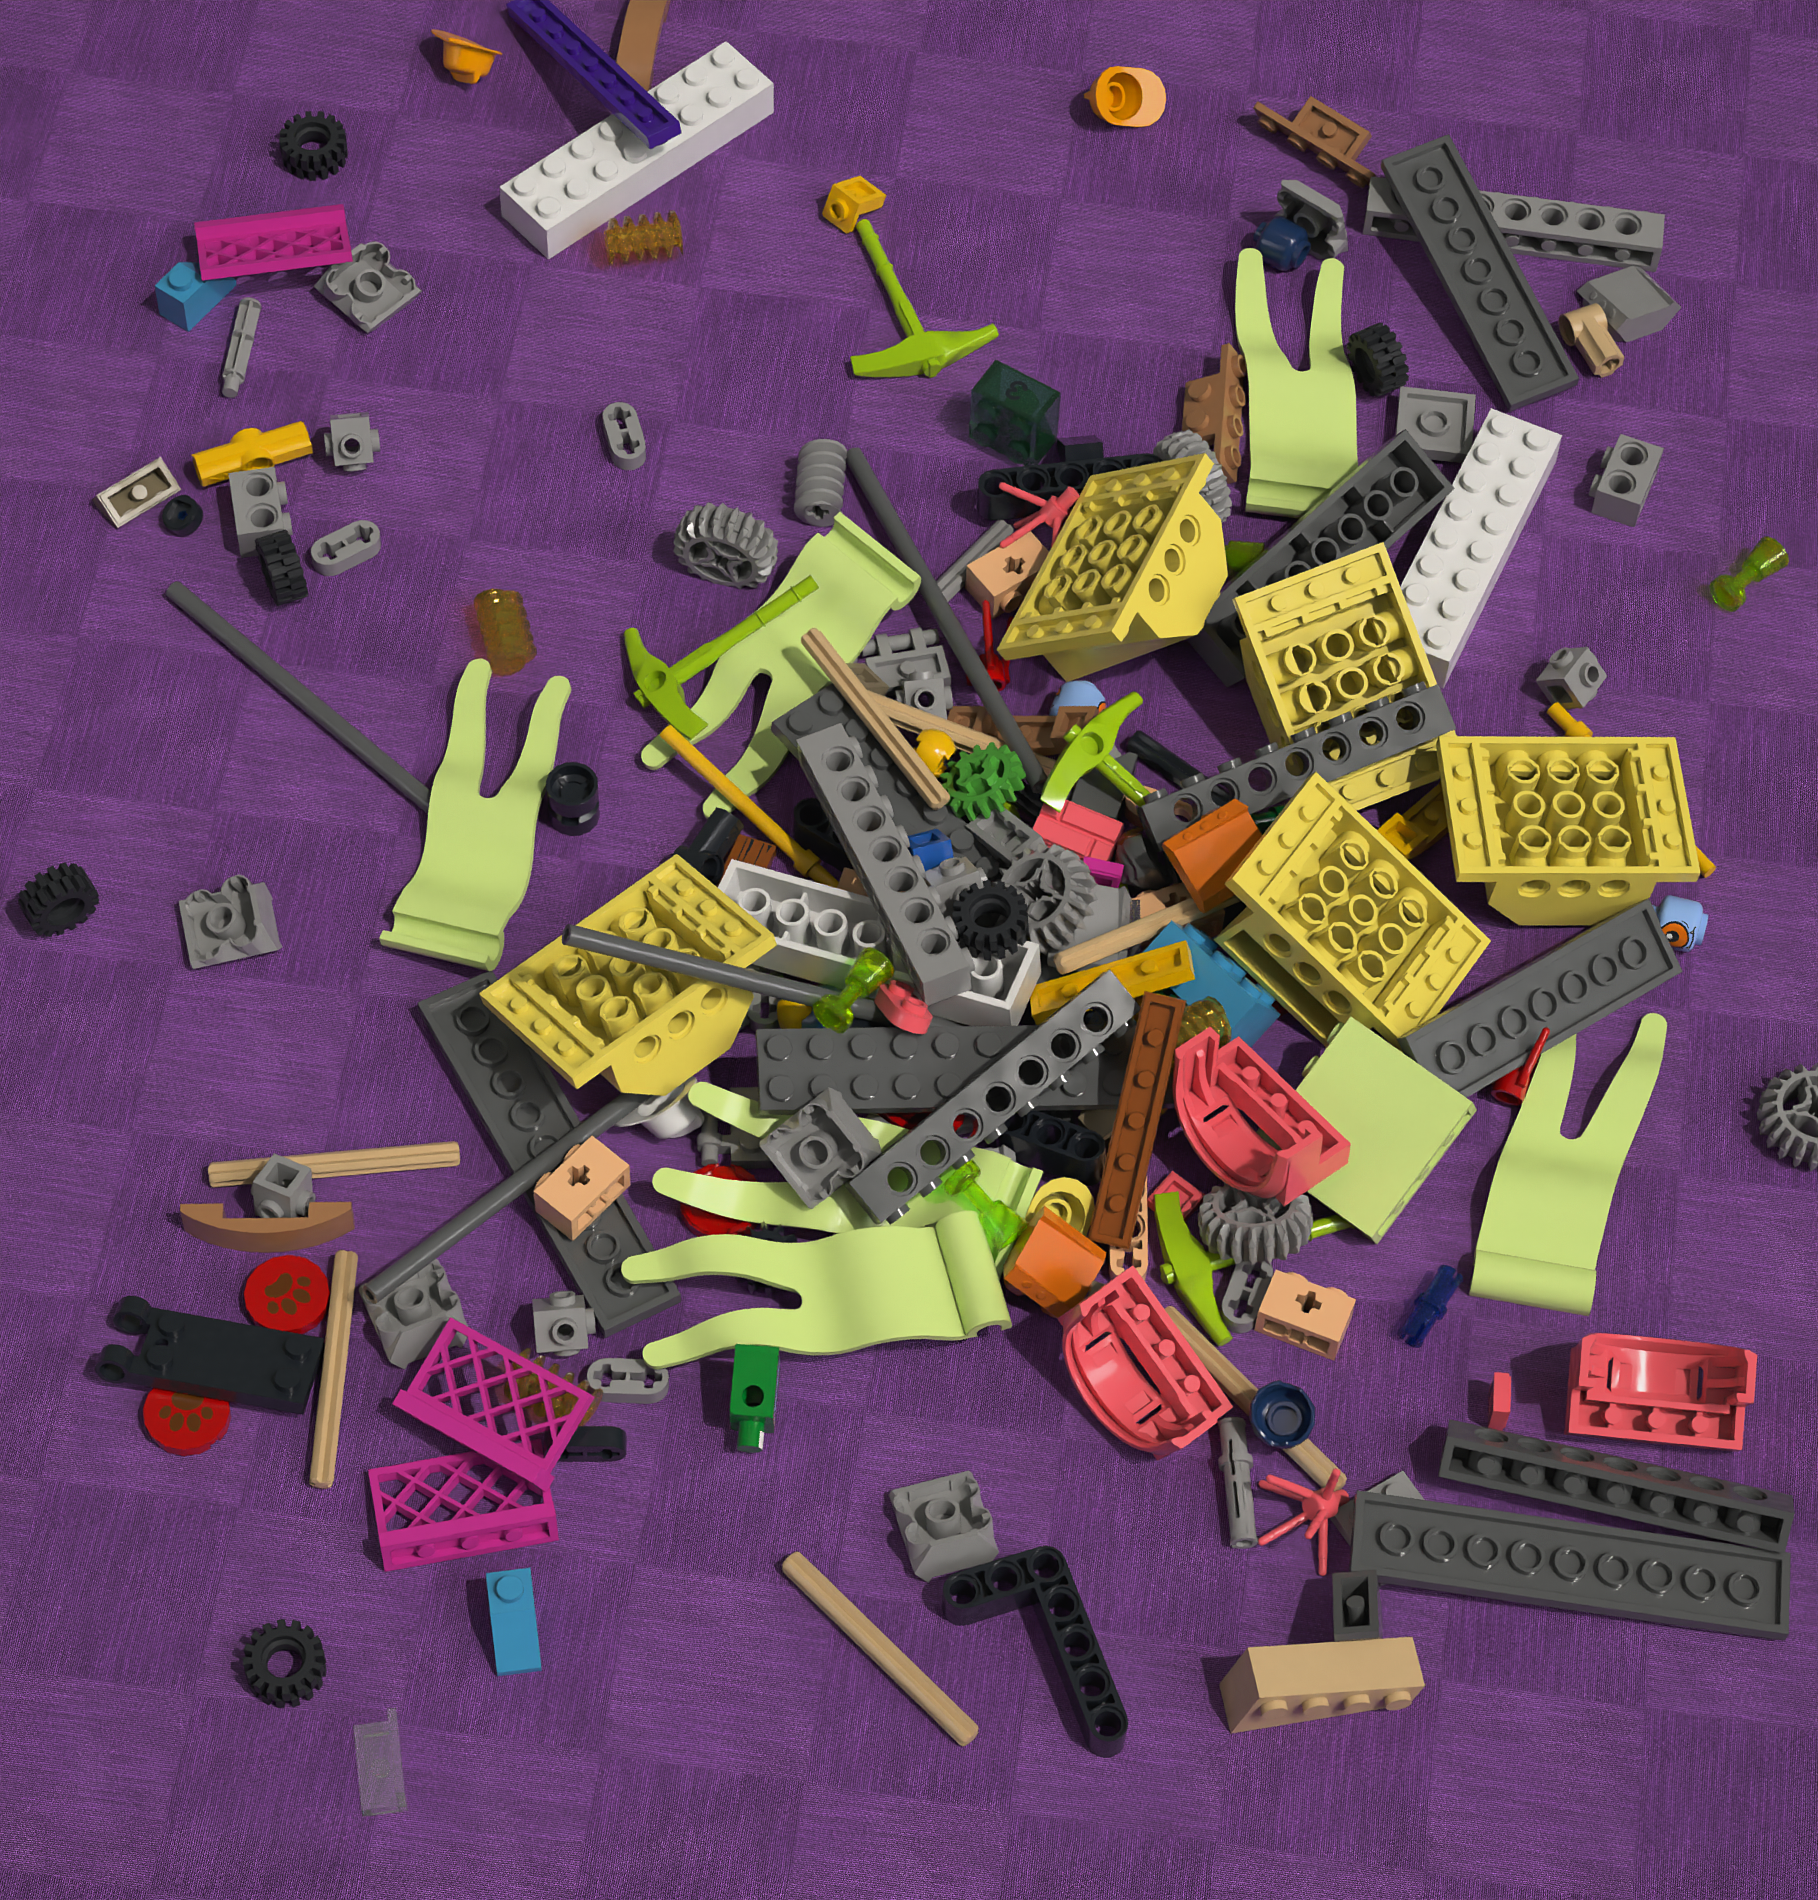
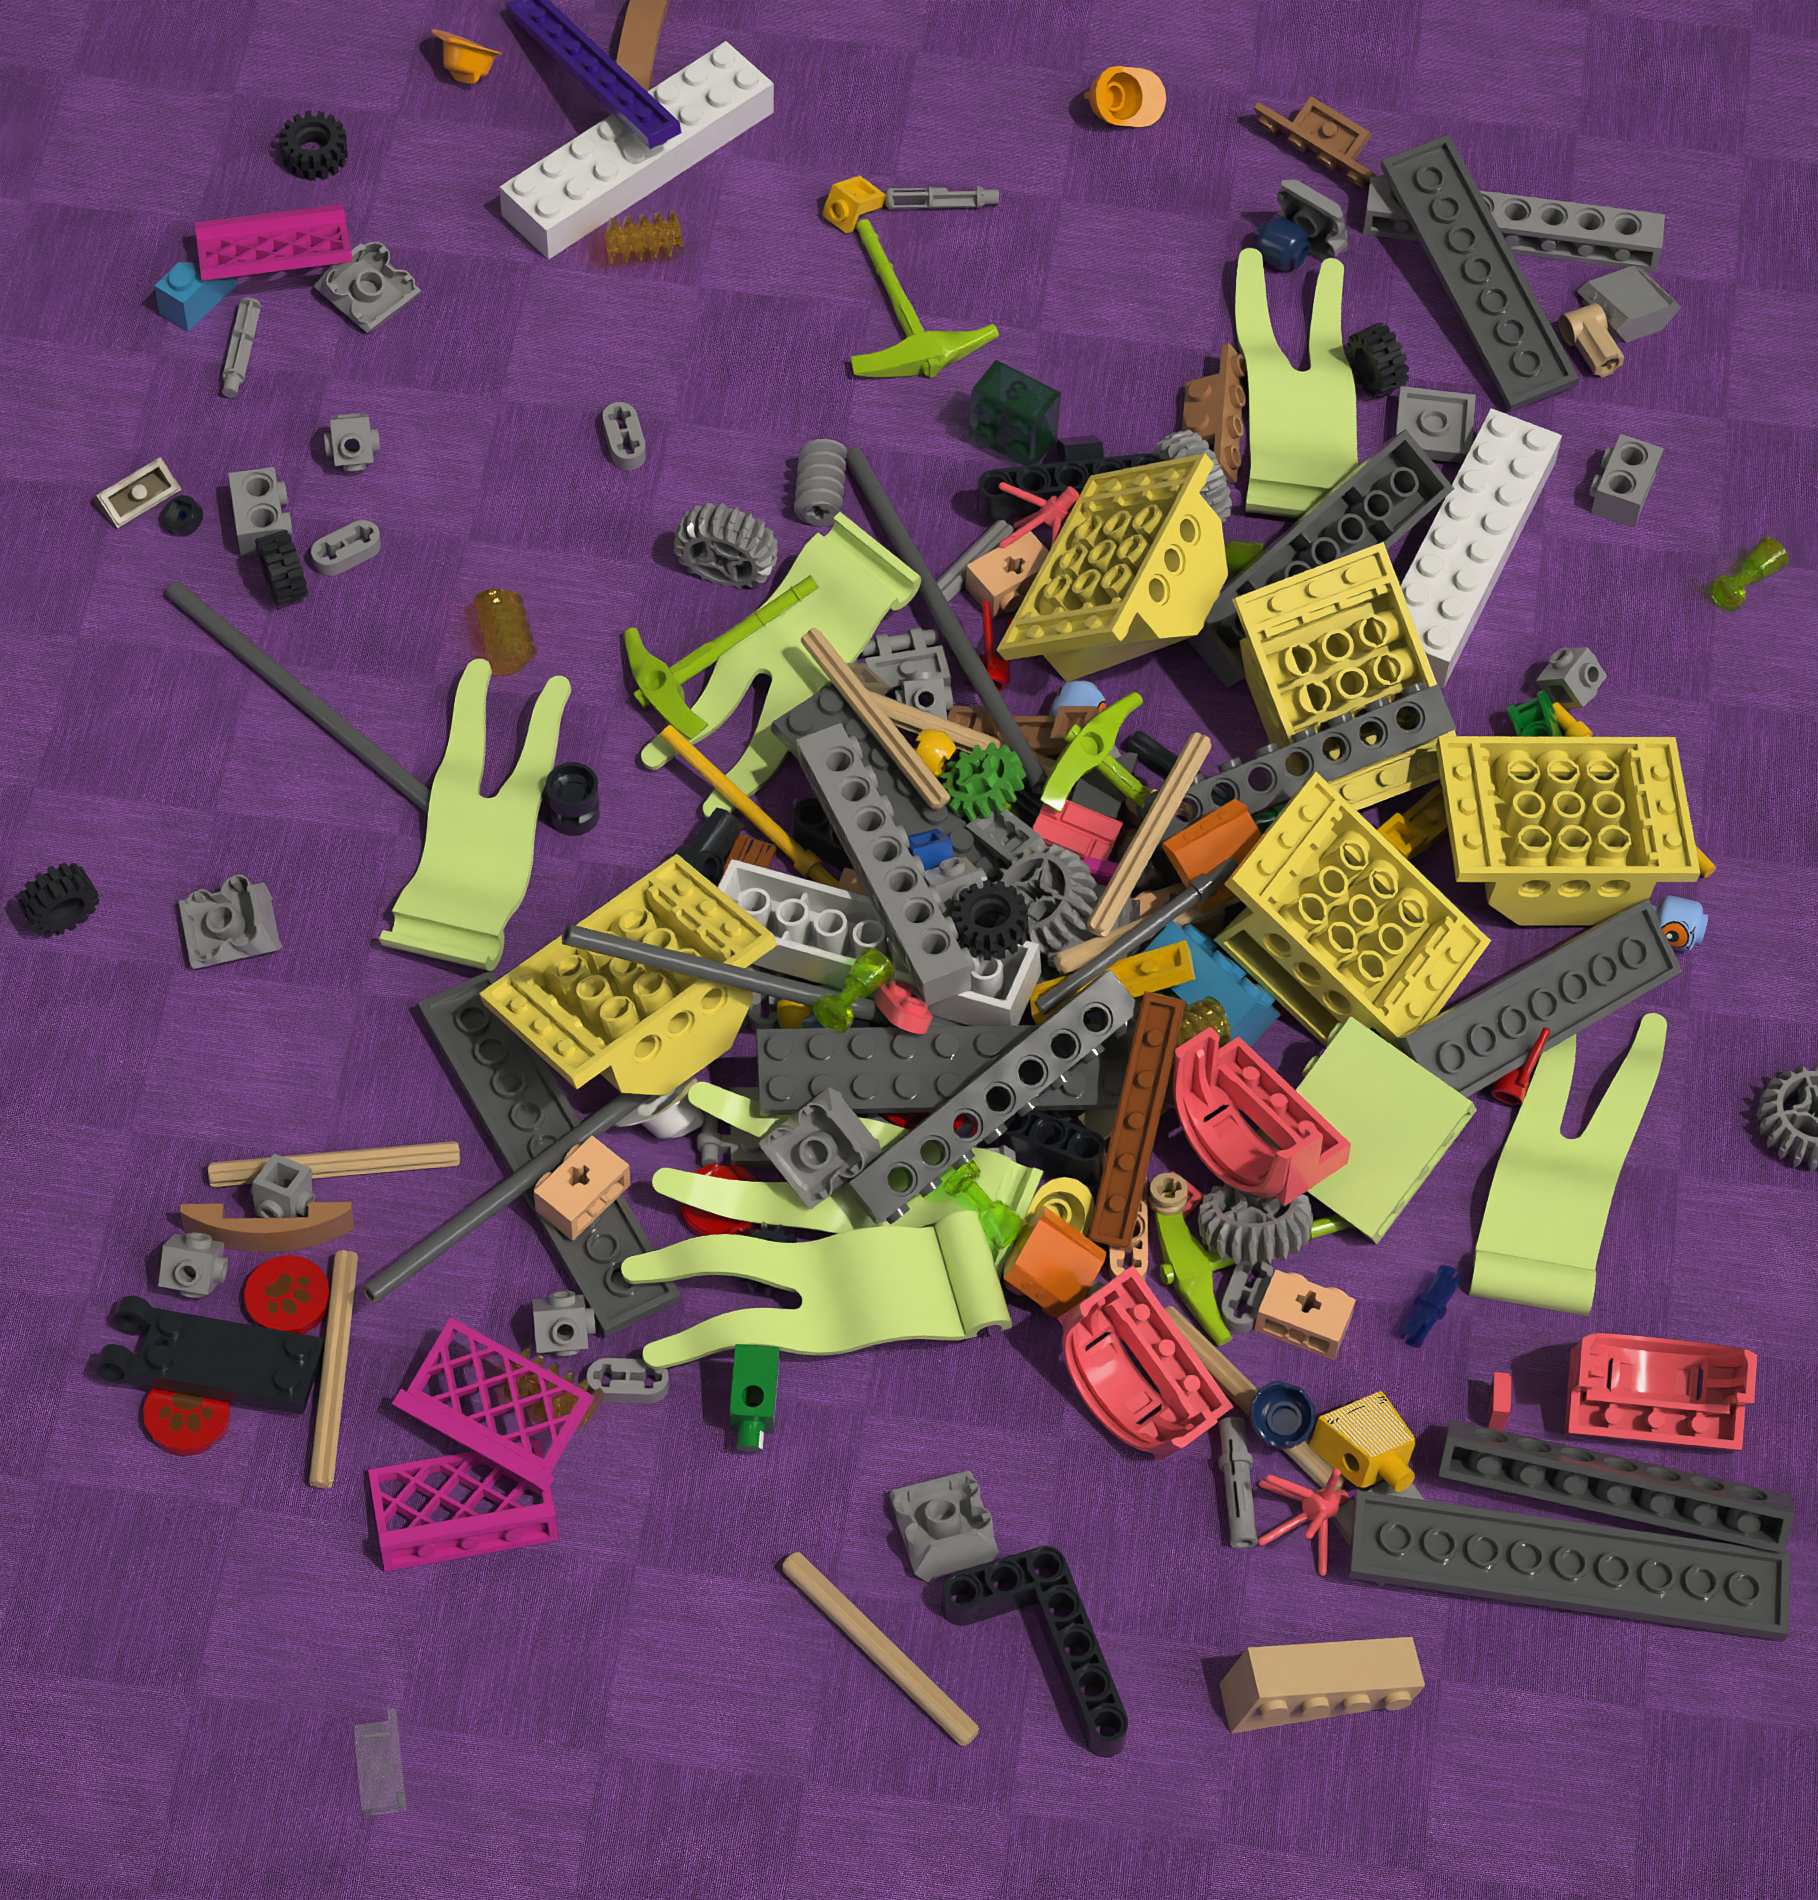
yellow piece [191,421,313,487] -> none
black tyre [243,1619,327,1708] -> none
light grey slope [359,1259,468,1369] -> none
dark azure slope [486,1568,542,1676] -> none
black beam [543,1426,627,1462] -> none
dark grey slope [1332,1570,1383,1642] -> none
none -> light grey brick [158,1232,228,1298]
none -> light grey piece [885,186,999,210]
none -> dark grey bar [1035,857,1239,1015]
none -> tan axle [1087,732,1211,937]
none -> tan bush [1149,1173,1188,1215]
none -> yellow torso [1309,1391,1416,1492]
none -> green piece [1507,690,1562,737]

